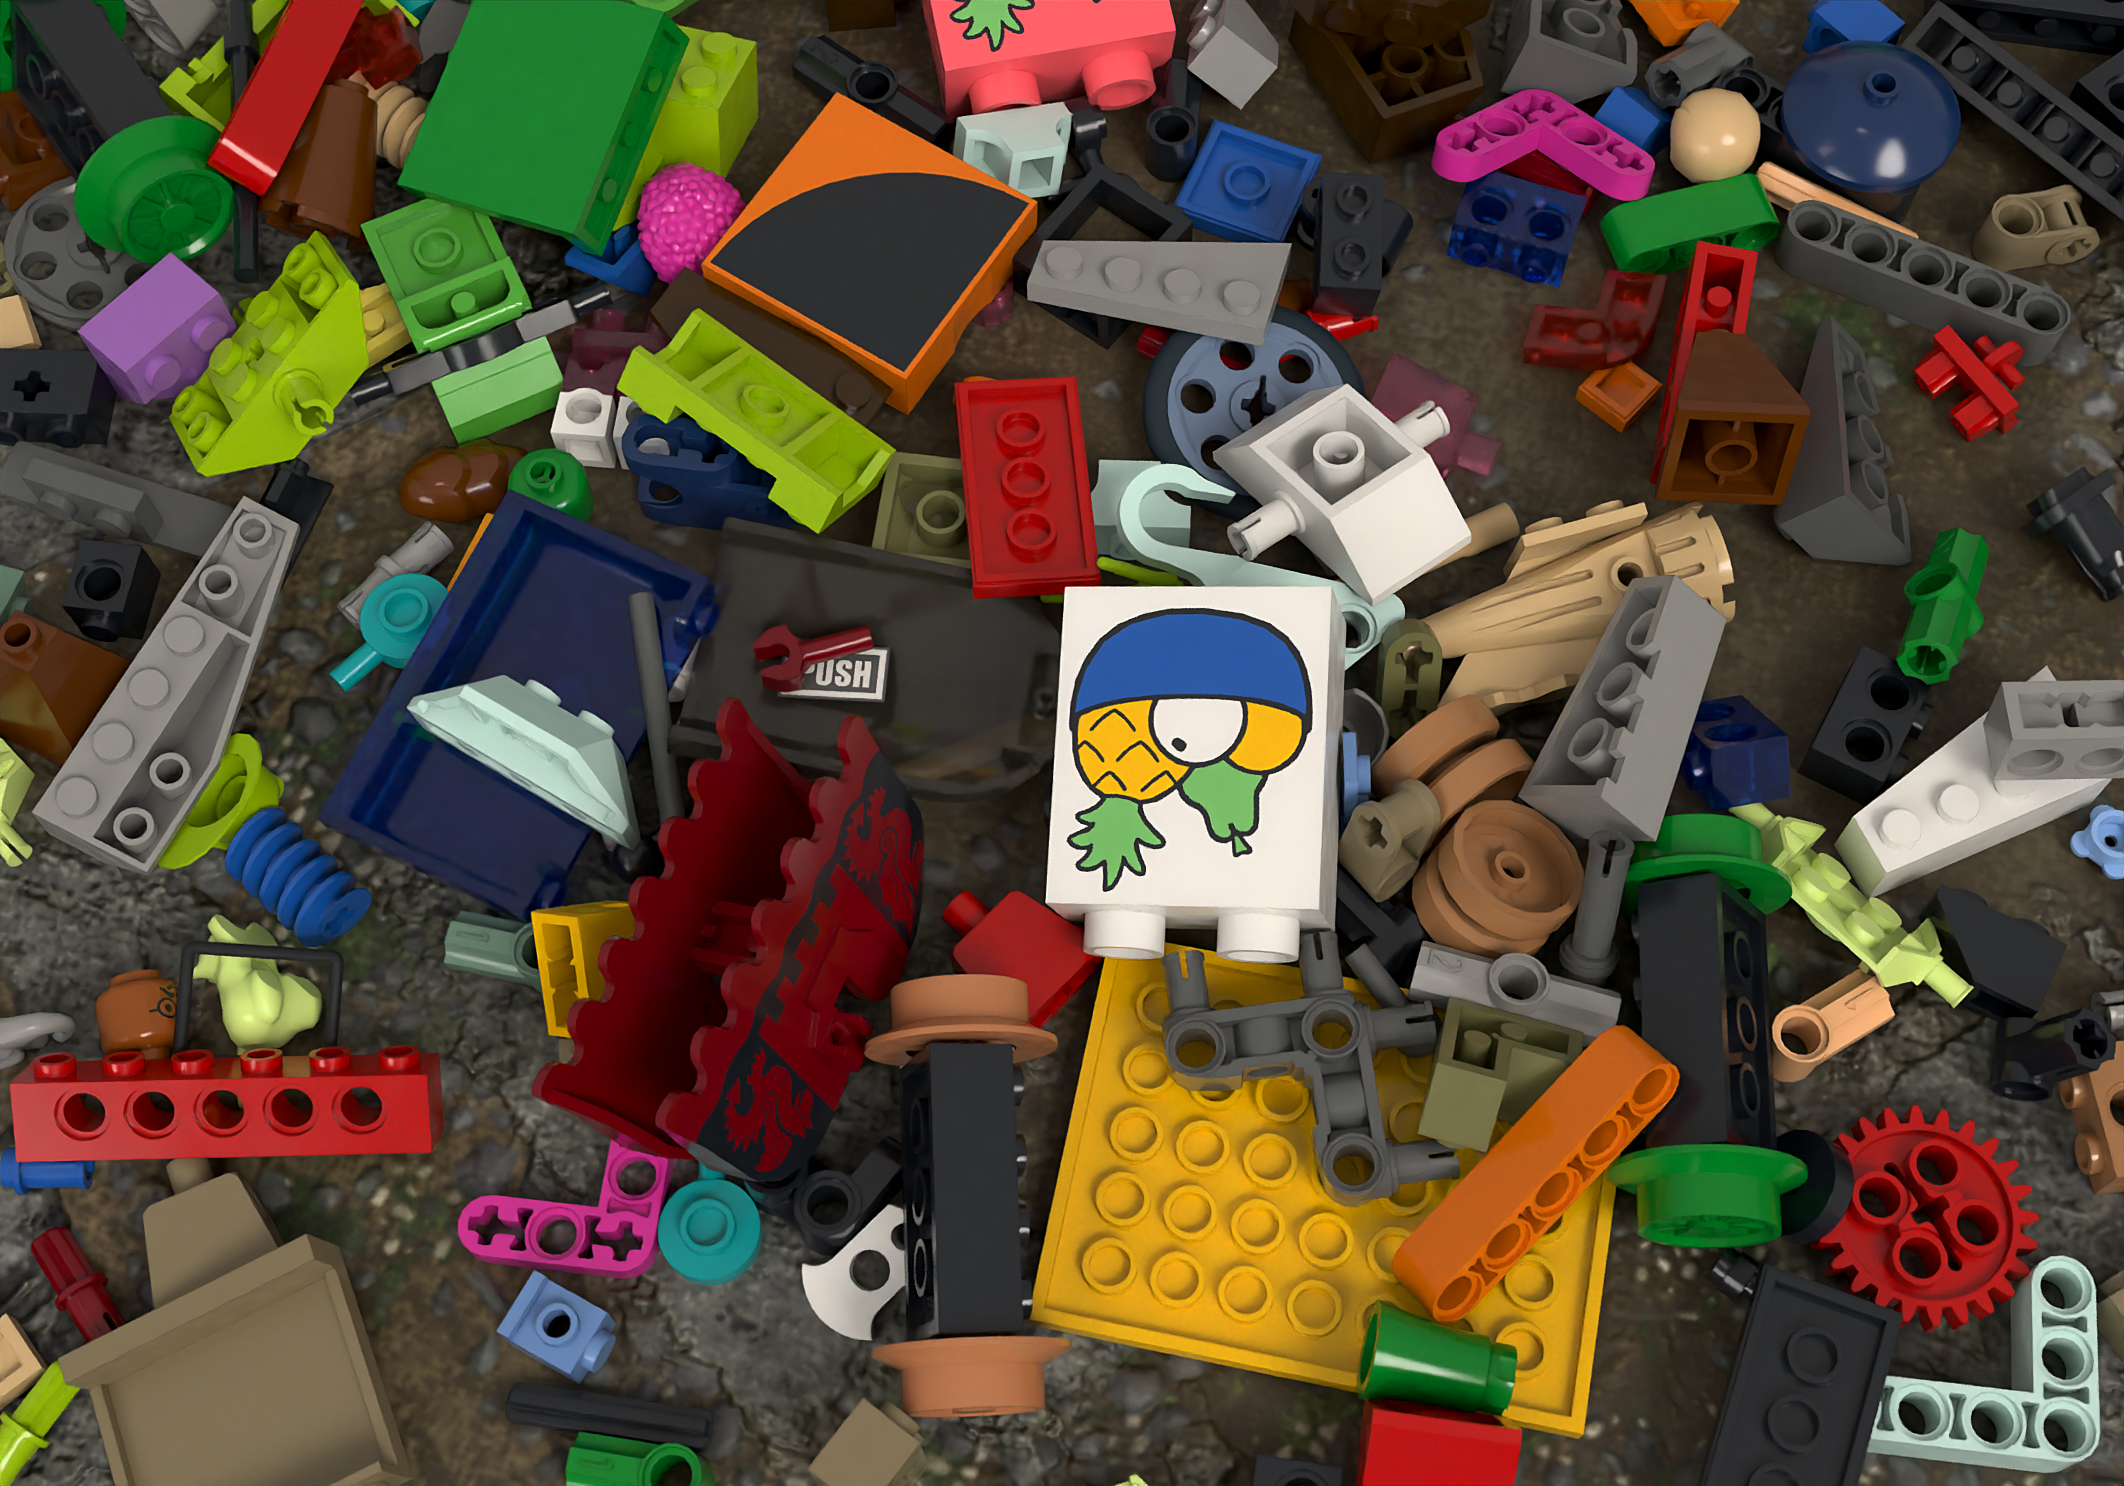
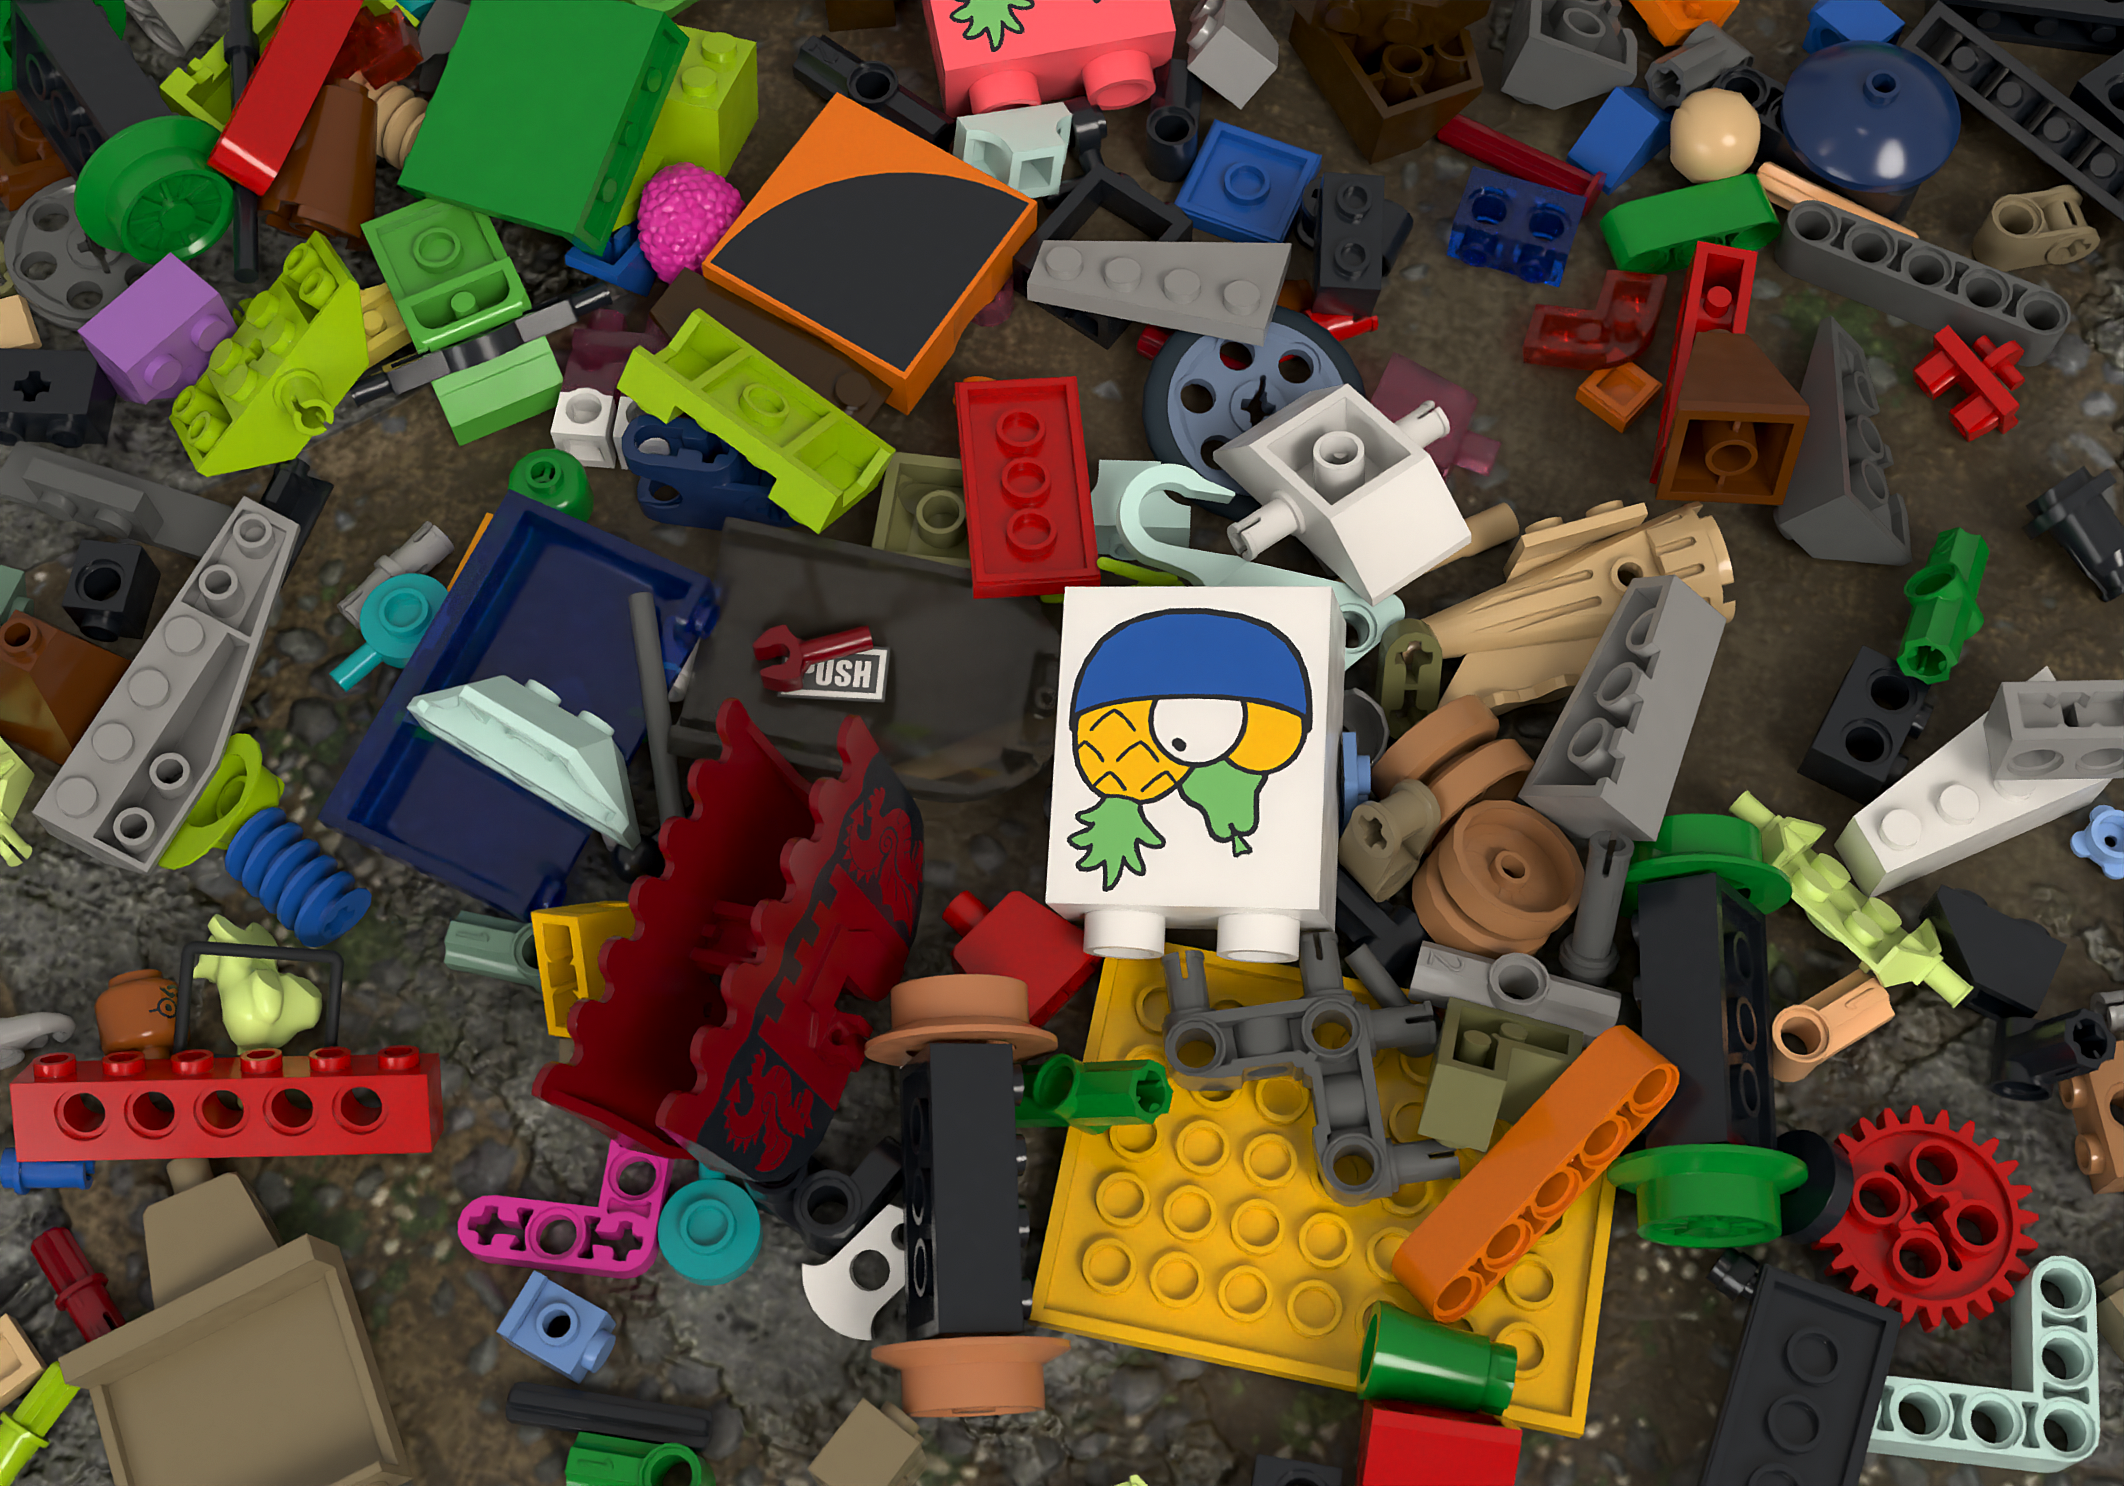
reddish brown arm [399,438,528,523] -> none
dark pink beam [1431,89,1655,201] -> none
clear blue brick [1678,695,1791,811] -> none
none -> green piece [1015,1053,1174,1135]

